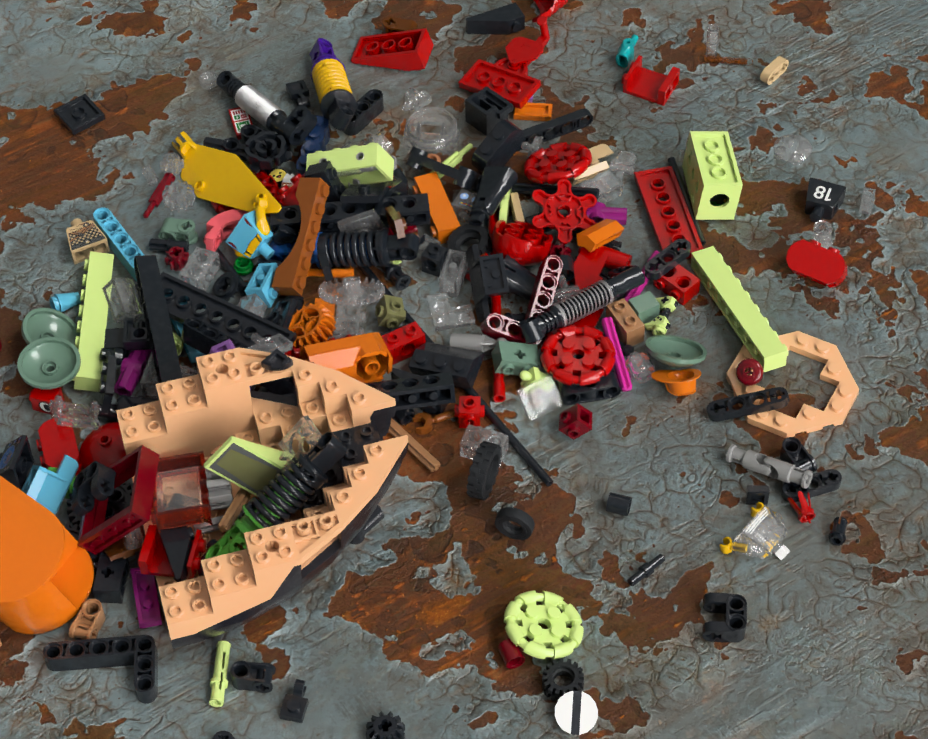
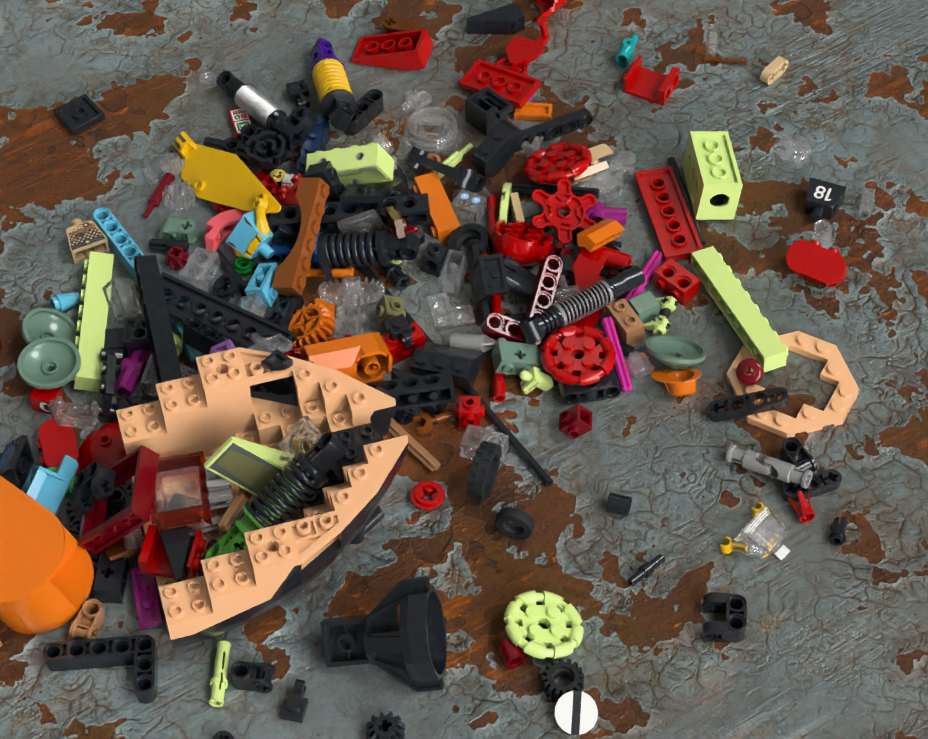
black piece [468,166,518,225] -> none
clear piece [517,375,563,421] -> none
black beam [644,239,691,280] -> none
black tile [746,485,770,505] -> none
none -> black plate [320,576,447,692]
none -> black plate [384,314,414,348]
none -> red gear [410,481,445,512]

